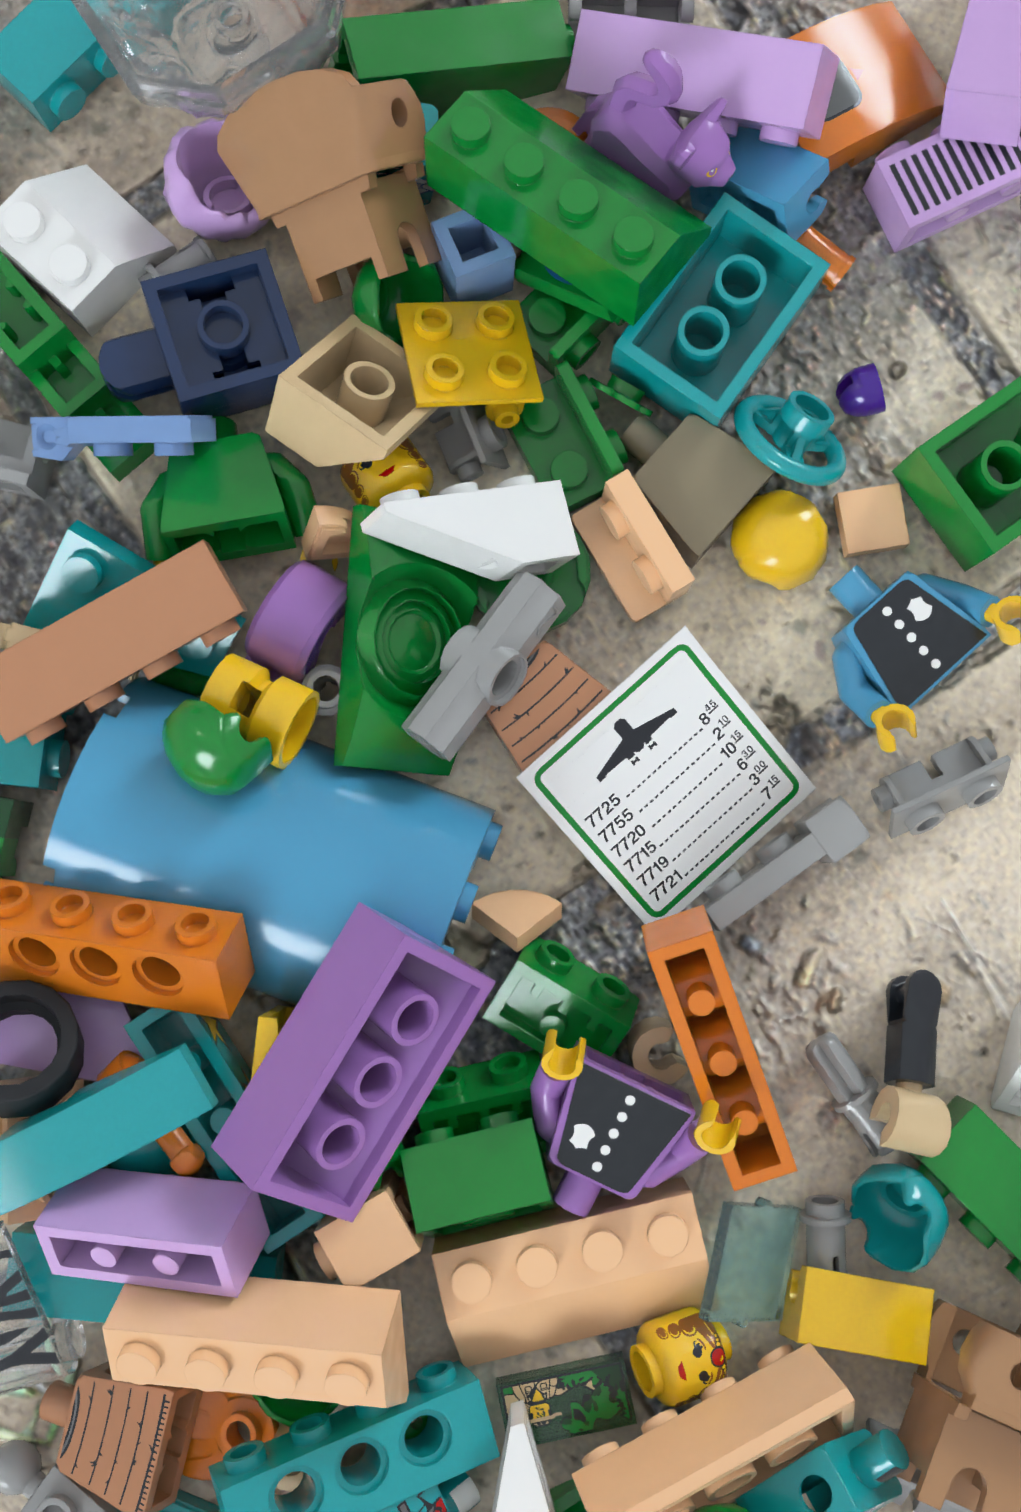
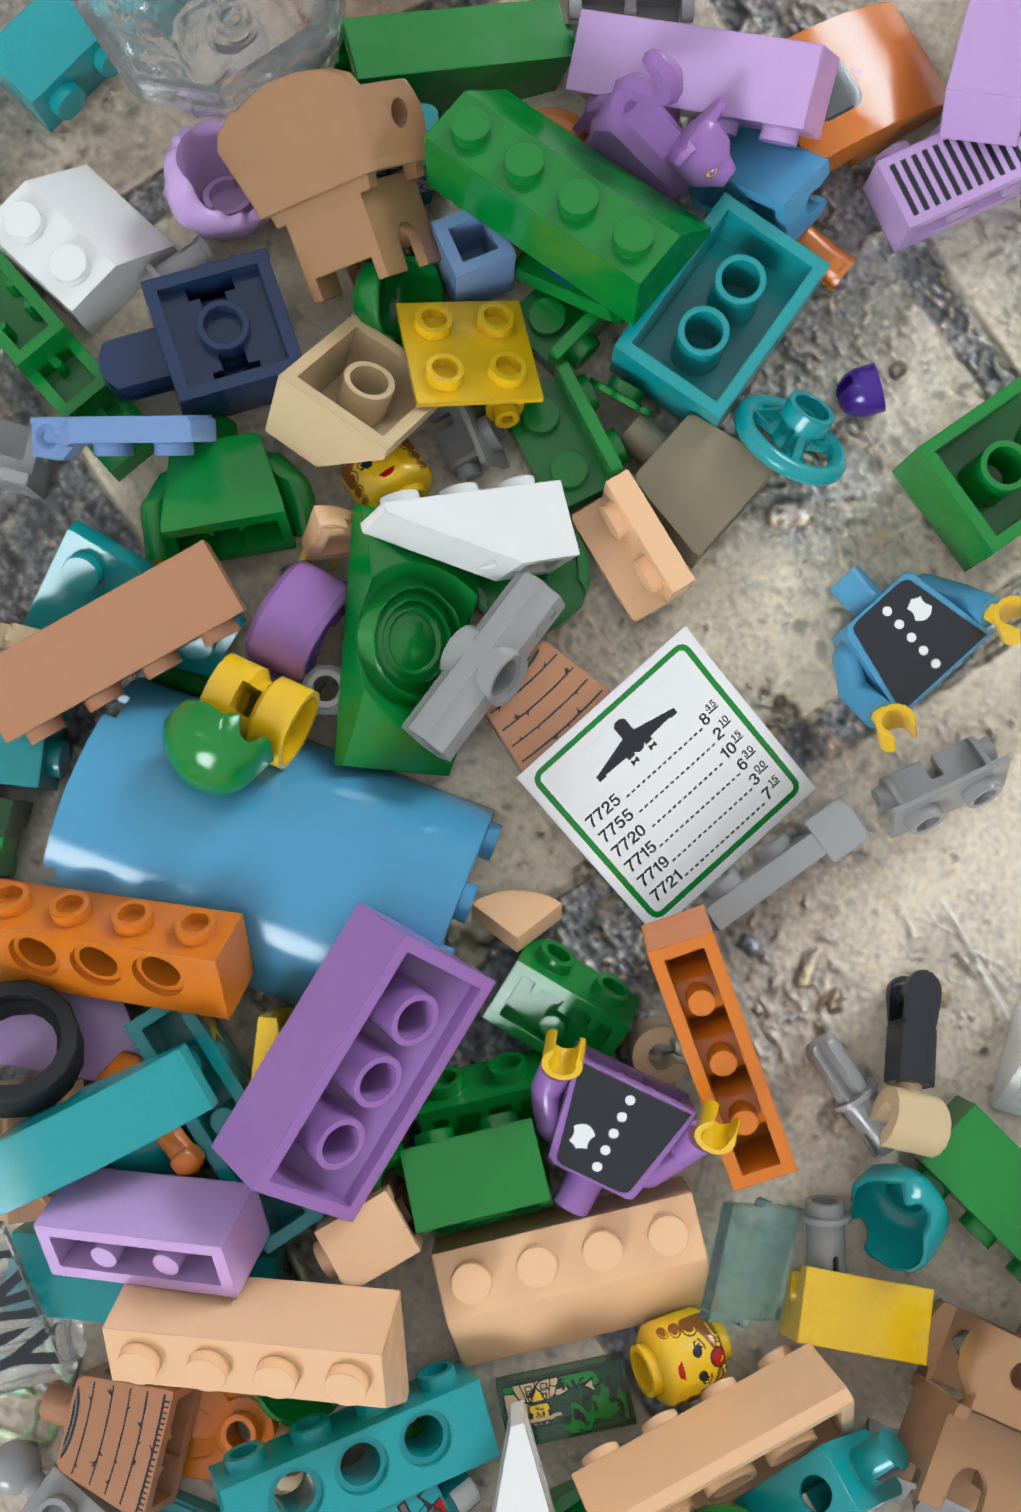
yellow hair [730,490,829,591] -> none
light nougat tile [833,483,910,558] -> none

